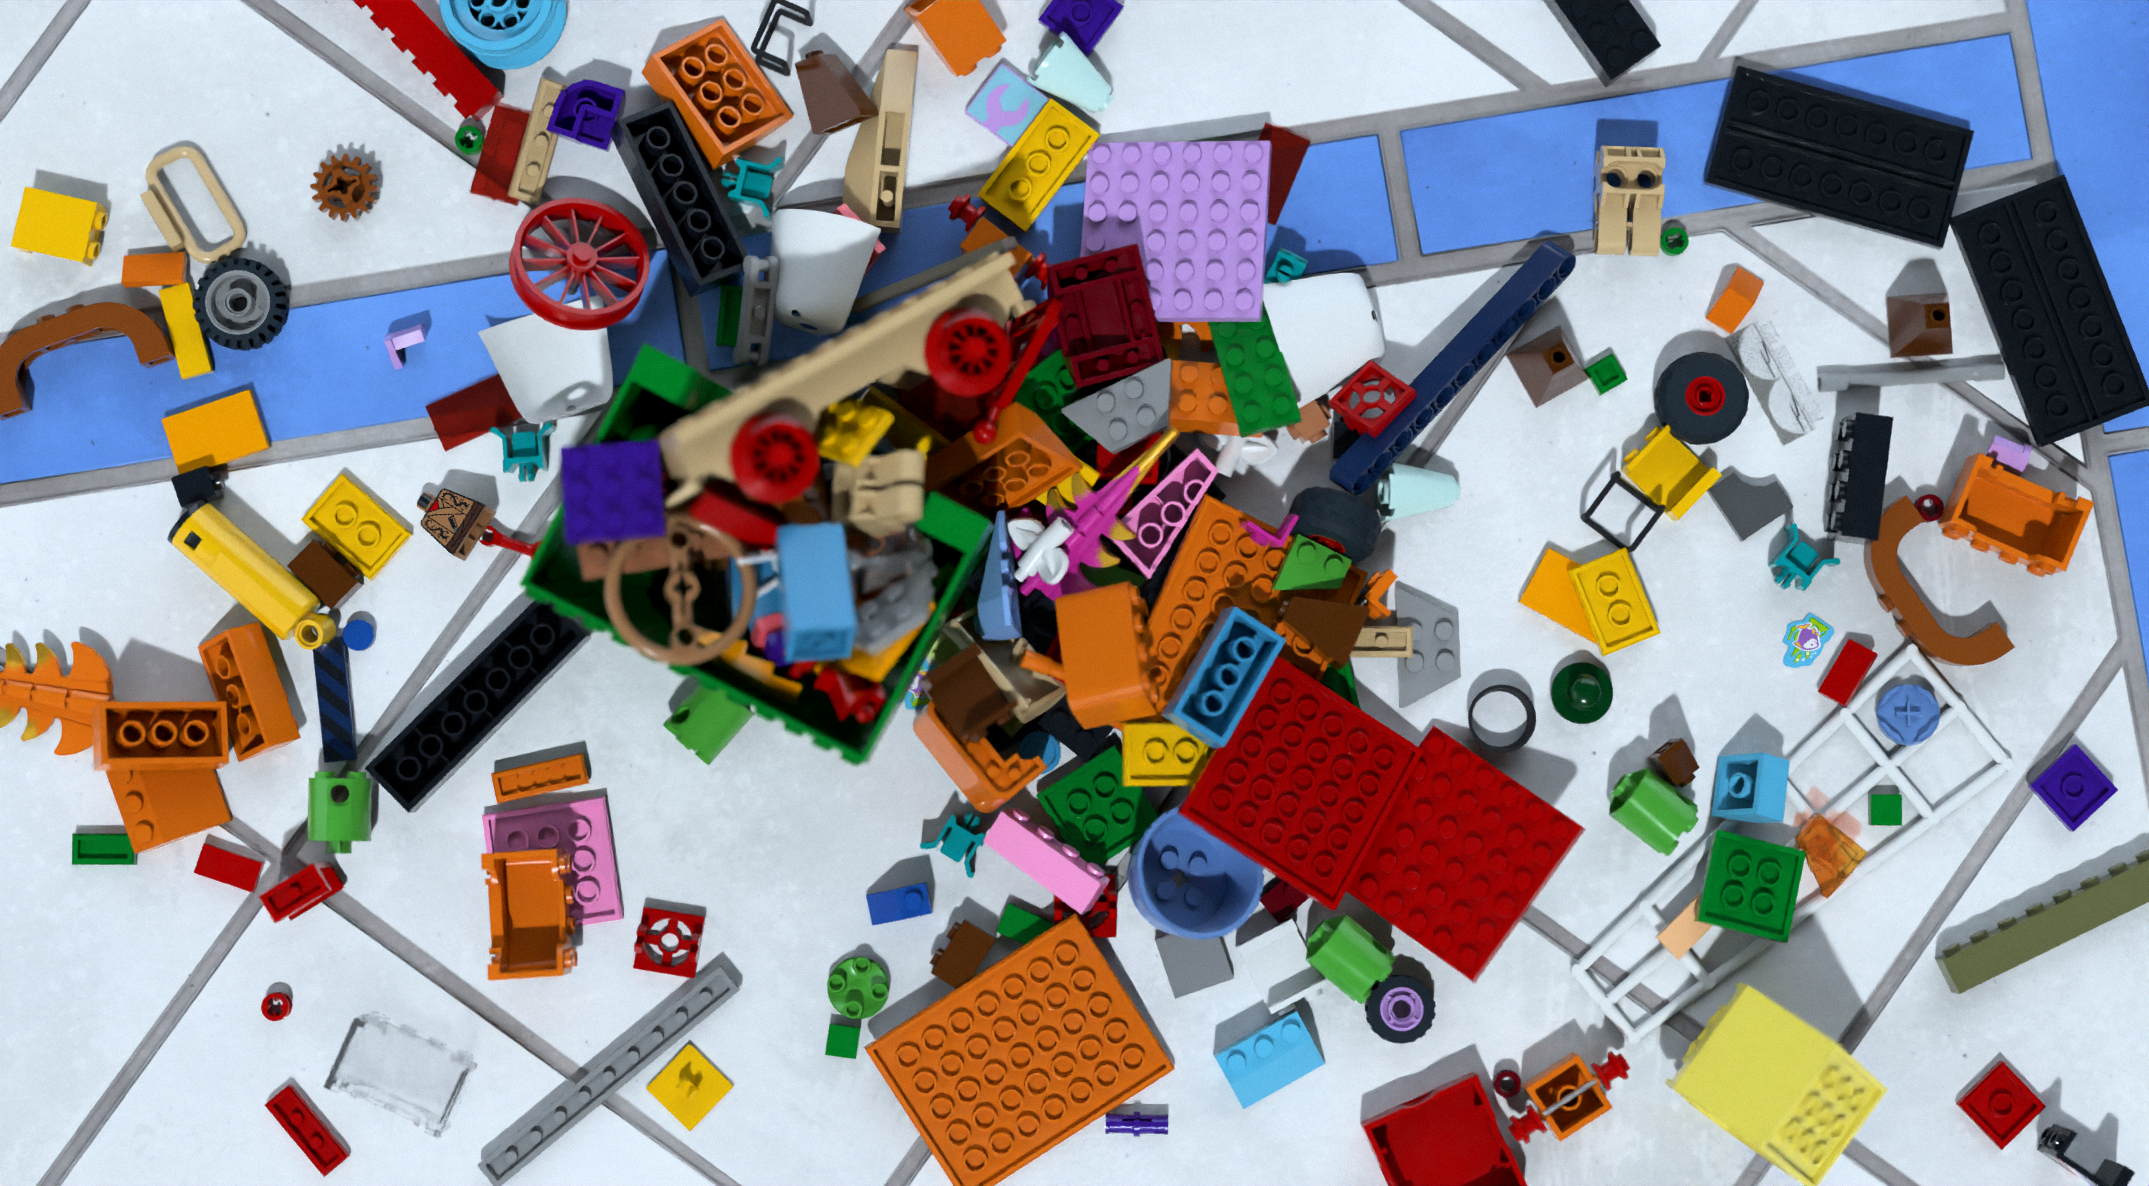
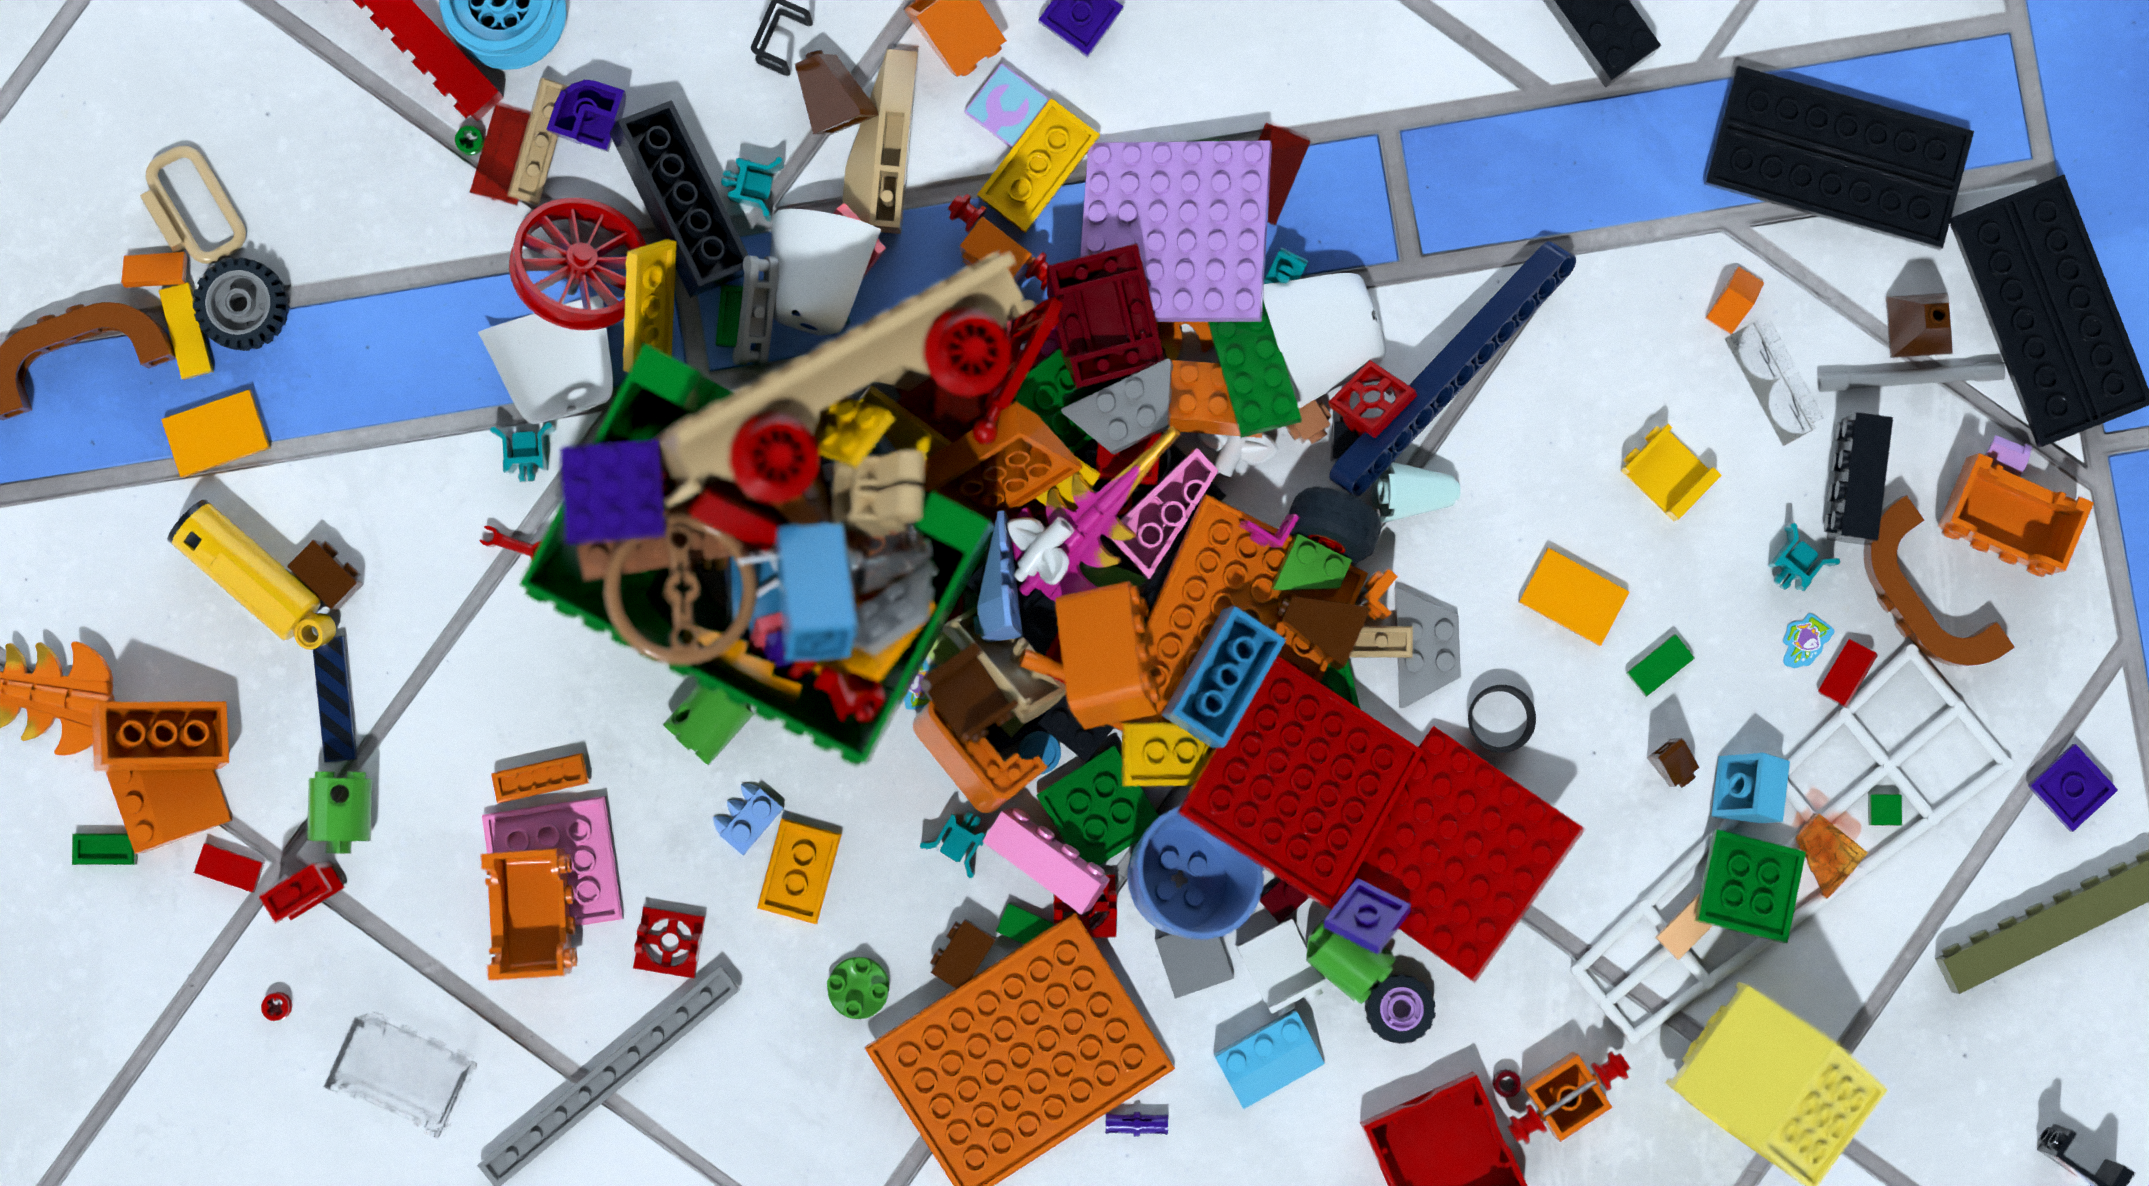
yellow panel [11,186,107,267] -> none
black brick [171,466,225,509] -> none
orange slope [198,622,301,762] -> none
red tile [265,1084,350,1177] -> none
yellow tile [301,474,413,581] -> none
dark orange gear [310,154,380,222] -> none
blue tile [343,620,376,651] -> none
black brick [365,600,592,813] -> none
lavender tile [384,324,427,370] -> none
torso [417,488,496,561] -> none
clear red piece [425,374,523,451] -> none
orange slope [641,18,793,171] -> none
yellow piece [646,1043,734,1131] -> none
green tile [825,1023,861,1059] -> none
dark tan tile [850,236,1018,314] -> none
blue slope [866,882,933,926] -> none
bright green dish [930,559,959,614] -> none
light aqua cone [1026,32,1113,113] -> none
reddish brown slope [1506,325,1590,408] -> none
dark green plate [1550,662,1613,724] -> none
yellow tile [1567,547,1661,657] -> none
black piece [1580,471,1666,553] -> none
green tile [1585,353,1628,396] -> none
tan connector [1593,146,1666,257] -> none
bright green cylinder [1609,767,1699,856] -> none
black wheel [1653,352,1749,445] -> none
green bush [1660,227,1689,256] -> none
dark grey tile [1707,473,1794,541] -> none
medium blue tile [1876,684,1940,746] -> none
dark red bush [1913,494,1944,523] -> none
red tile [1956,1061,2046,1150] -> none
none -> yellow plate [623,239,676,373]
none -> light blue plate [713,783,784,855]
none -> light orange tile [757,818,842,924]
none -> dark purple plate [1324,878,1411,955]
none -> green tile [1626,634,1695,697]

